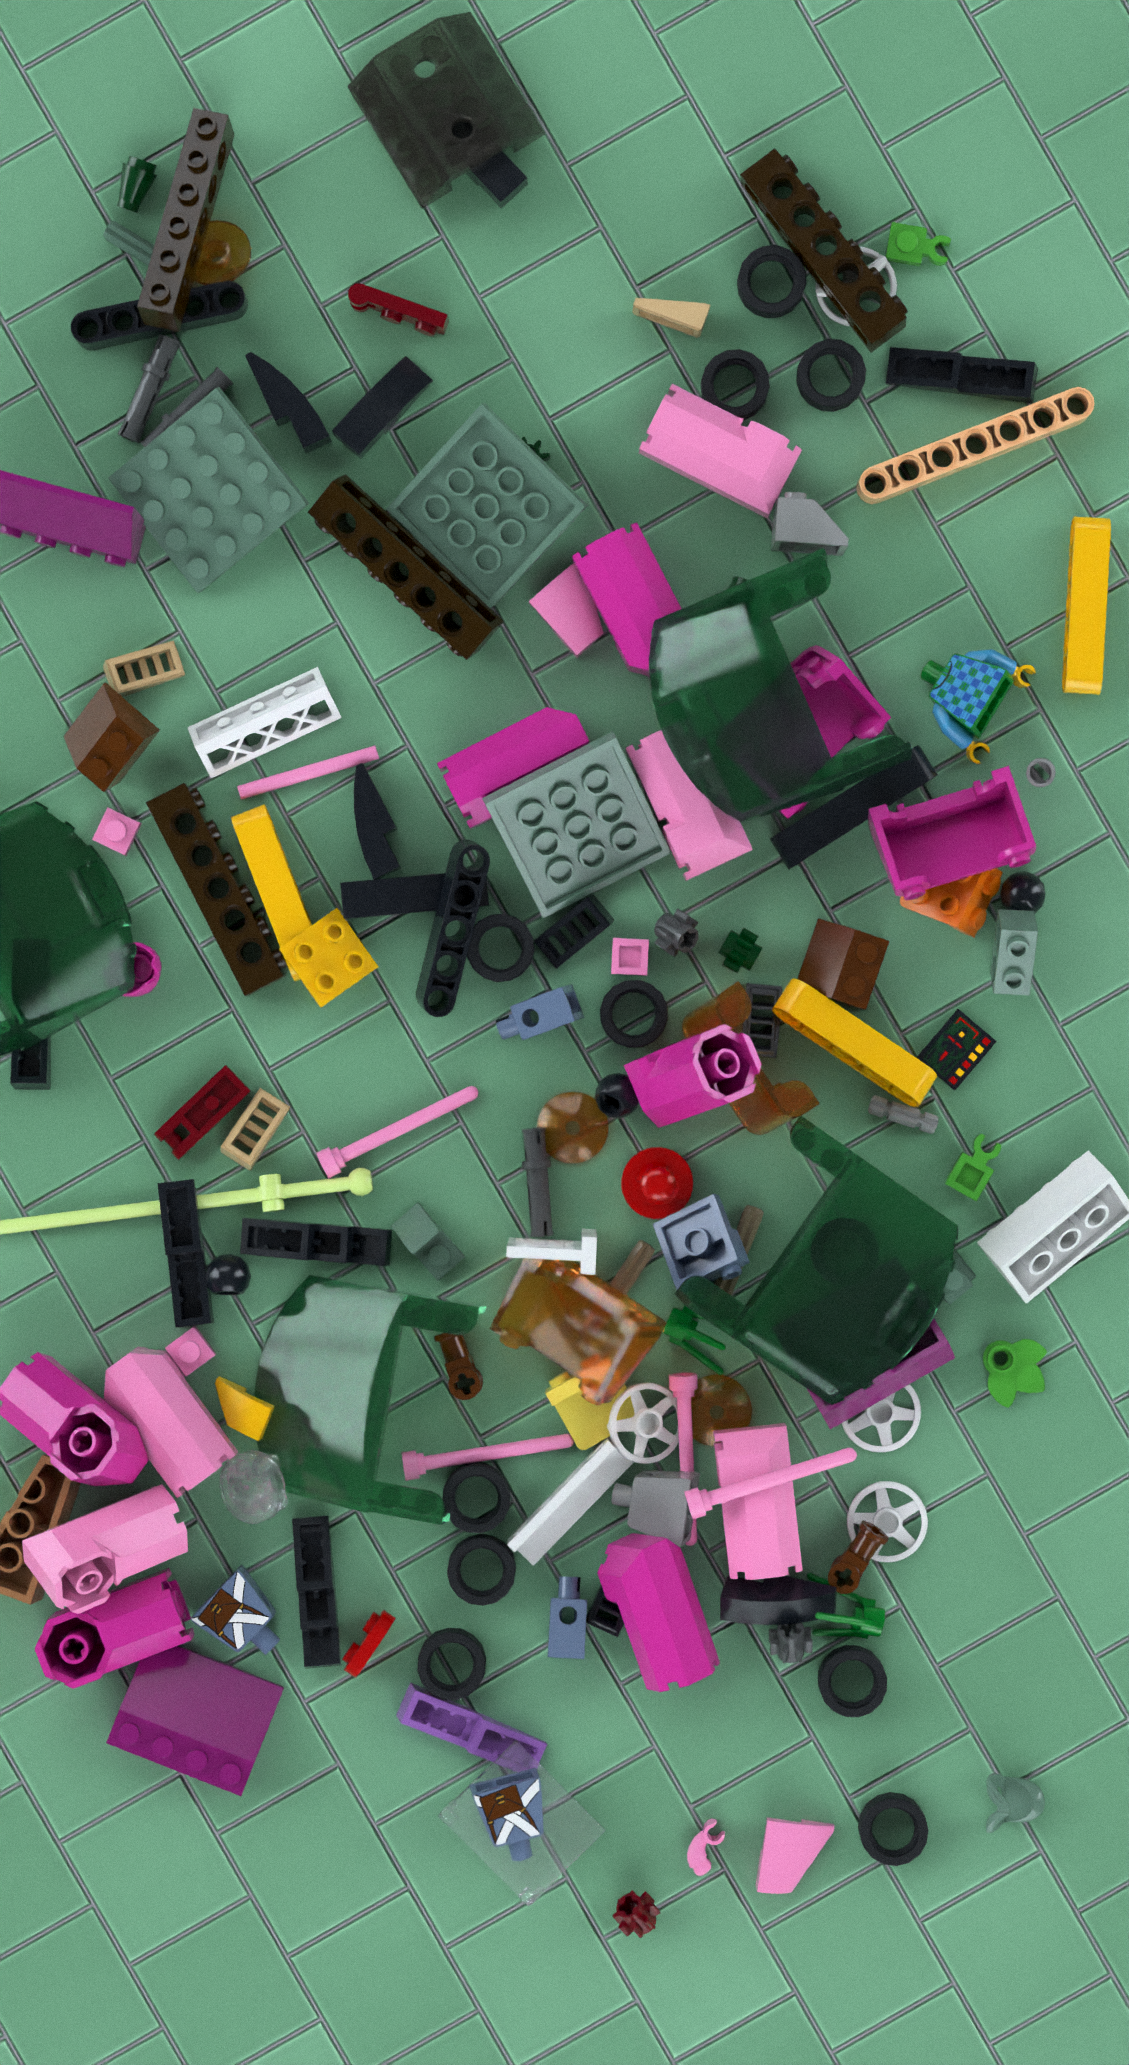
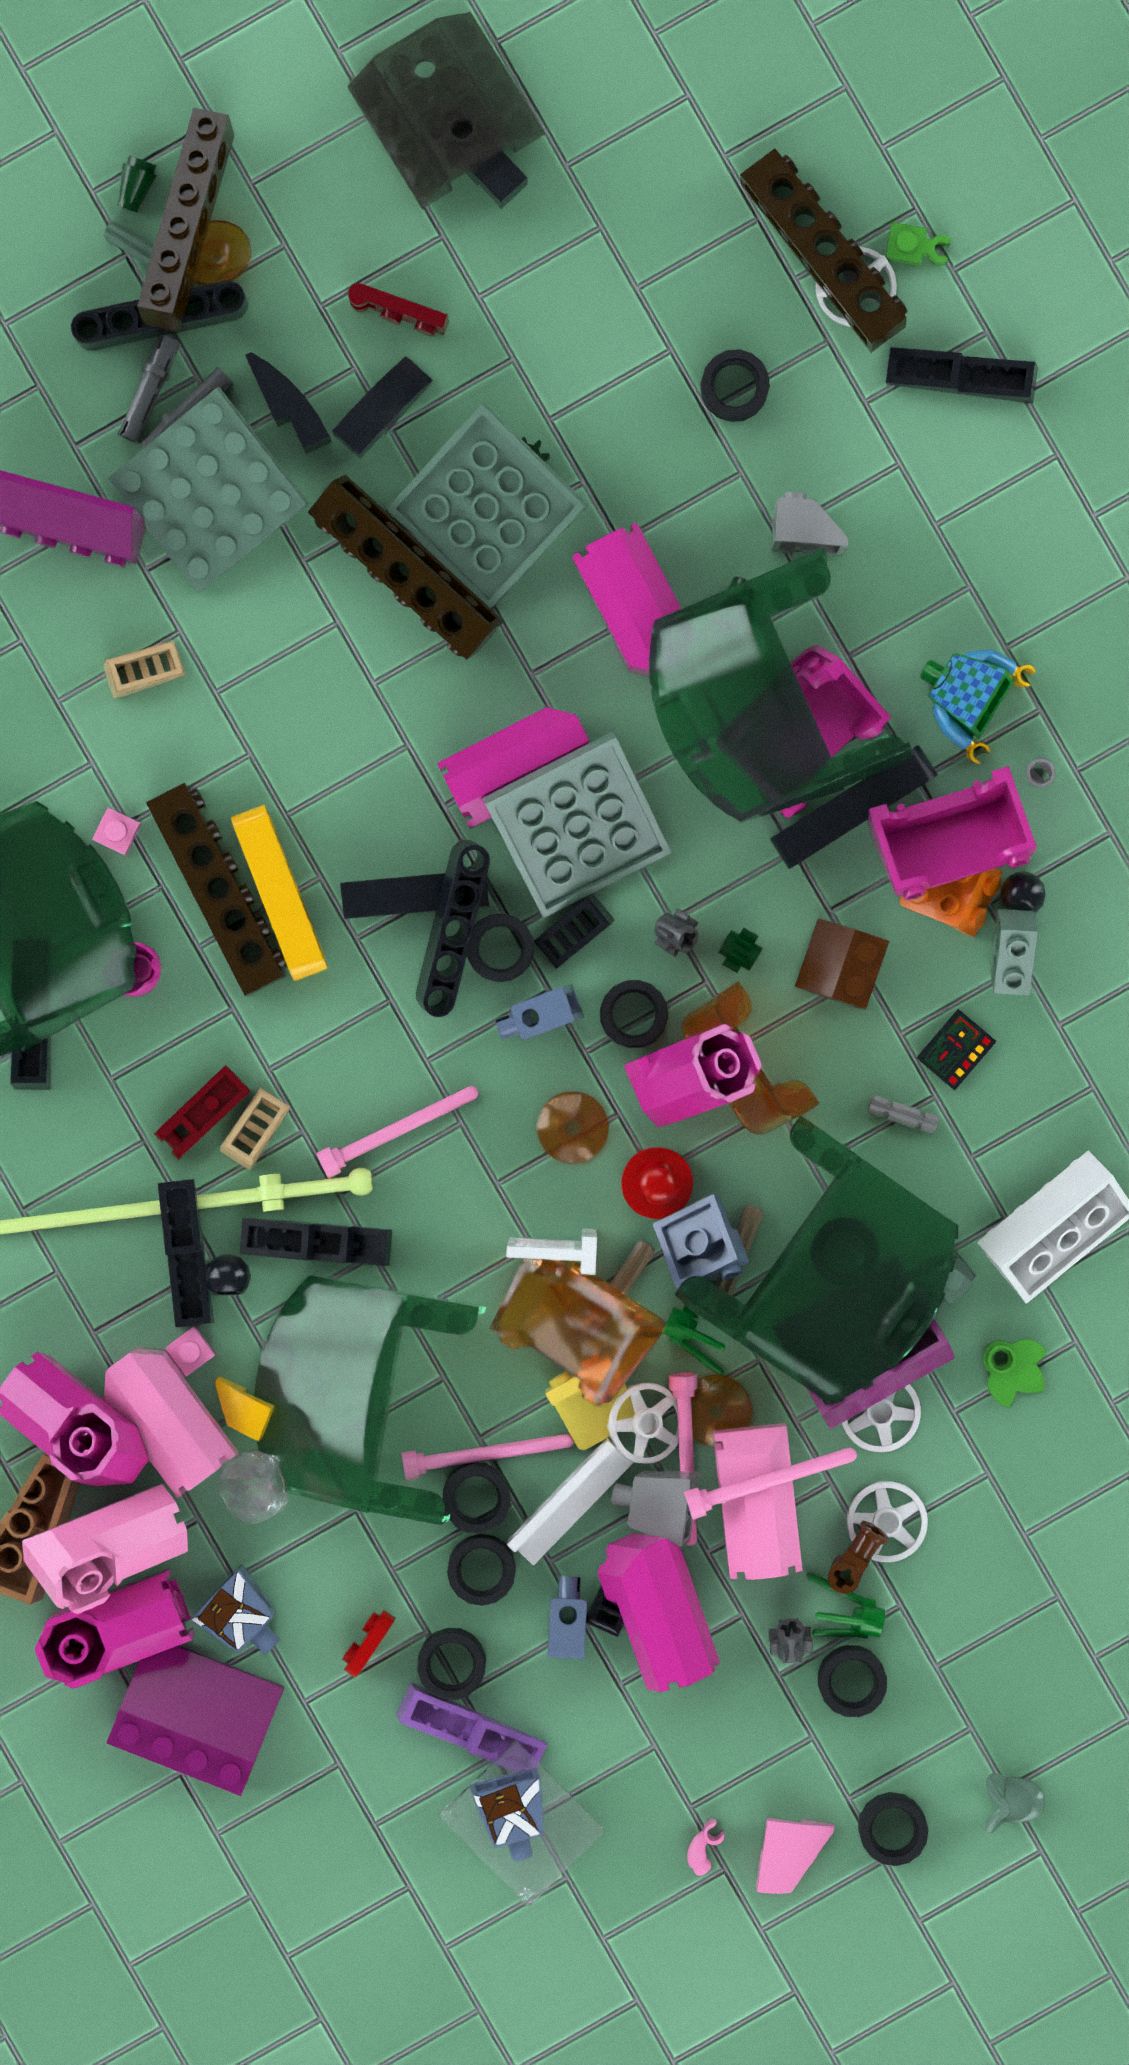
reddish brown slope [63,683,160,792] -> none
white fence [187,667,342,778] -> none
bright pink bar [237,745,379,800] -> none
yellow hinge [279,908,379,1008] -> none
black slope [292,1515,342,1669] -> none
black slope [354,763,401,880] -> none
sand green slope [391,1203,465,1281] -> none
reddish brown connector [433,1326,484,1400] -> none
dark grey pin [522,1127,554,1237] -> none
bright pink slope [529,563,604,658] -> none
black piece [595,1073,639,1119] -> none
bright pink plate [611,938,649,976] -> none
dark red gear [612,1890,660,1938] -> none
bright pink brick [625,717,753,881] -> none
tan slope [632,298,710,338] -> none
bright pink brick [639,384,802,519] -> none
black slope [720,1575,837,1625] -> none
black tyre [737,245,807,318] -> none
black slope [742,983,782,1058] -> none
yellow beam [772,978,937,1107] -> none
black tyre [796,339,866,412] -> none
light nougat beam [856,387,1095,504] -> none
bright green plate [944,1133,1001,1201] -> none
yellow beam [1062,516,1111,695] -> none

